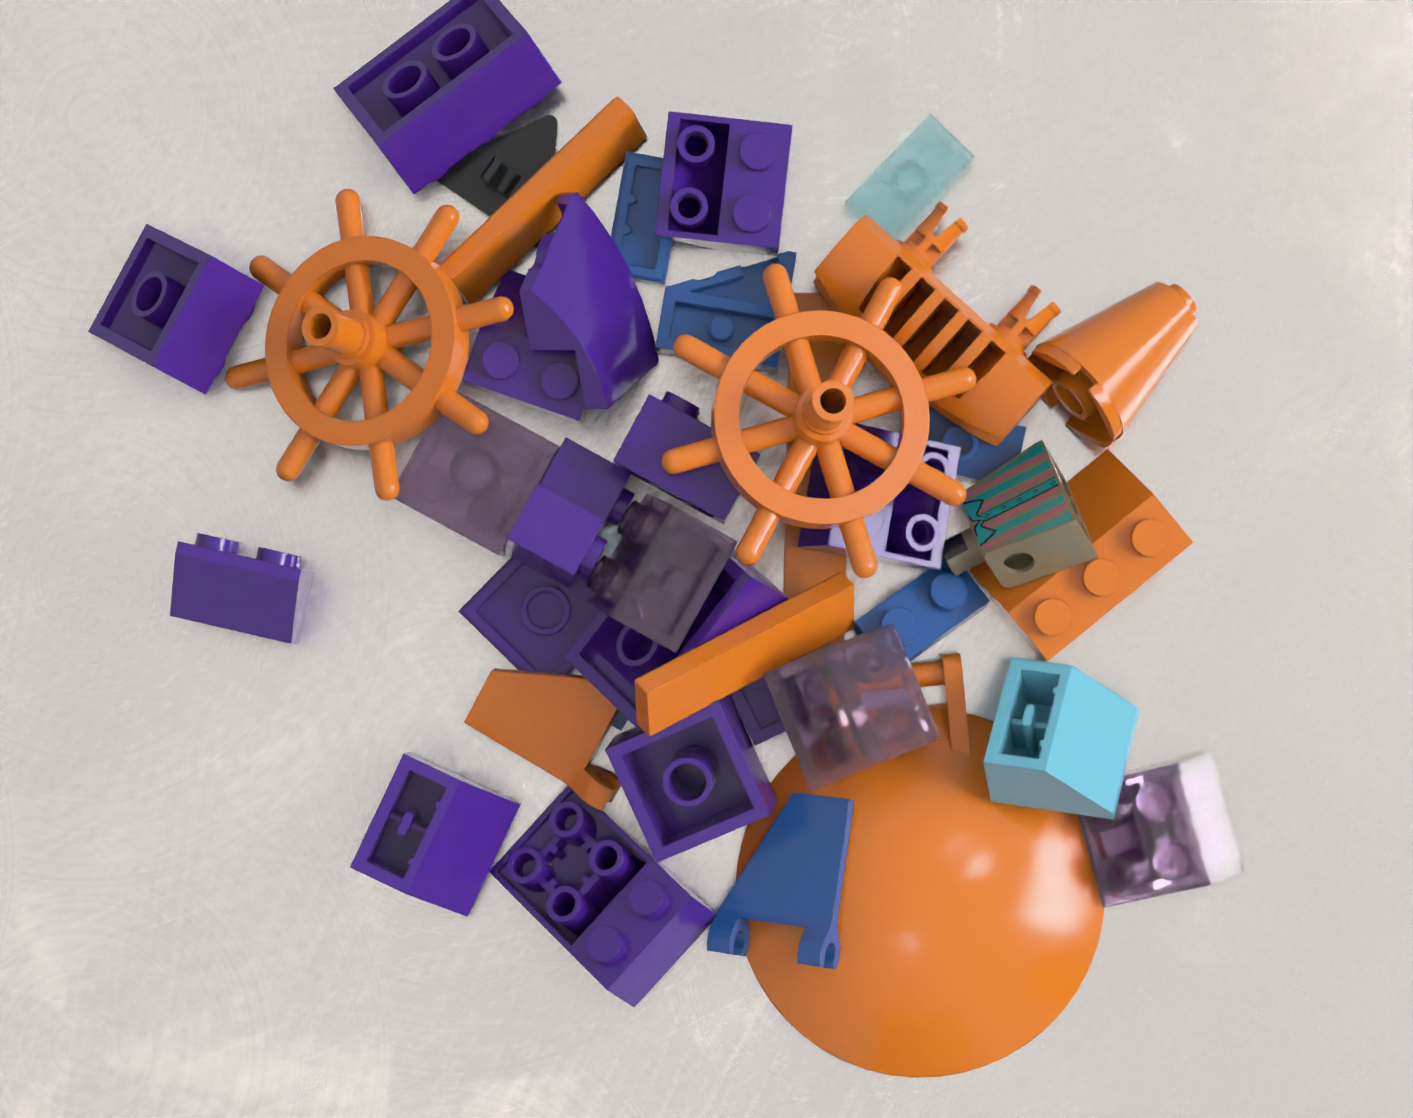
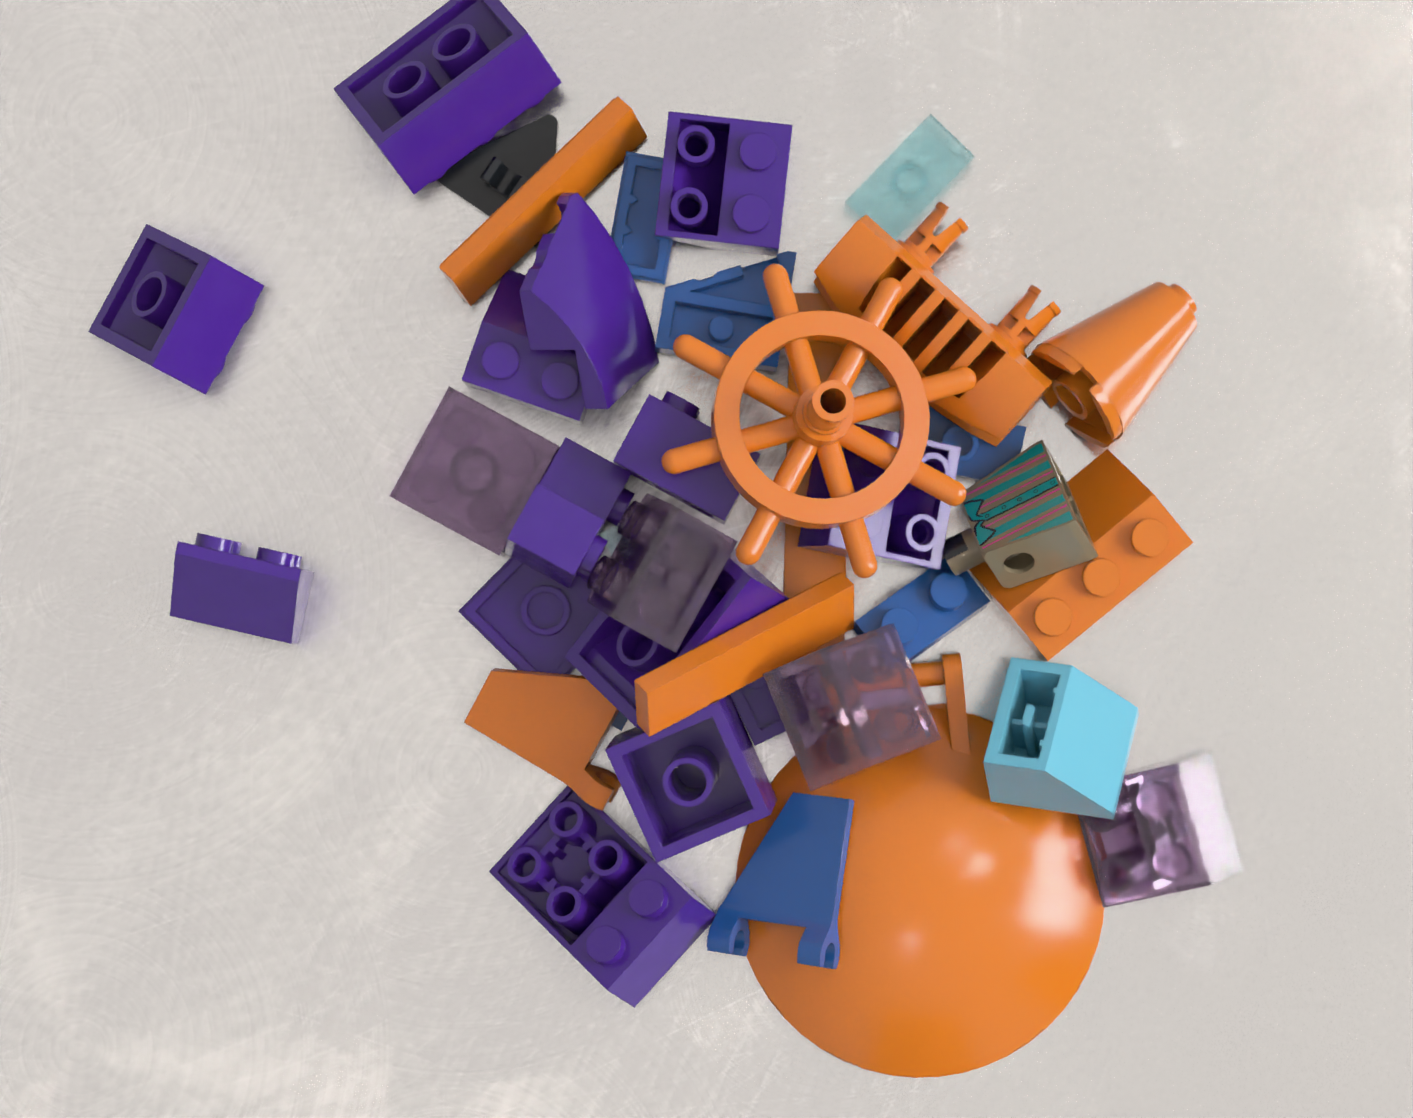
orange piece [225,189,514,501] -> none
dark purple slope [350,752,521,917] -> none

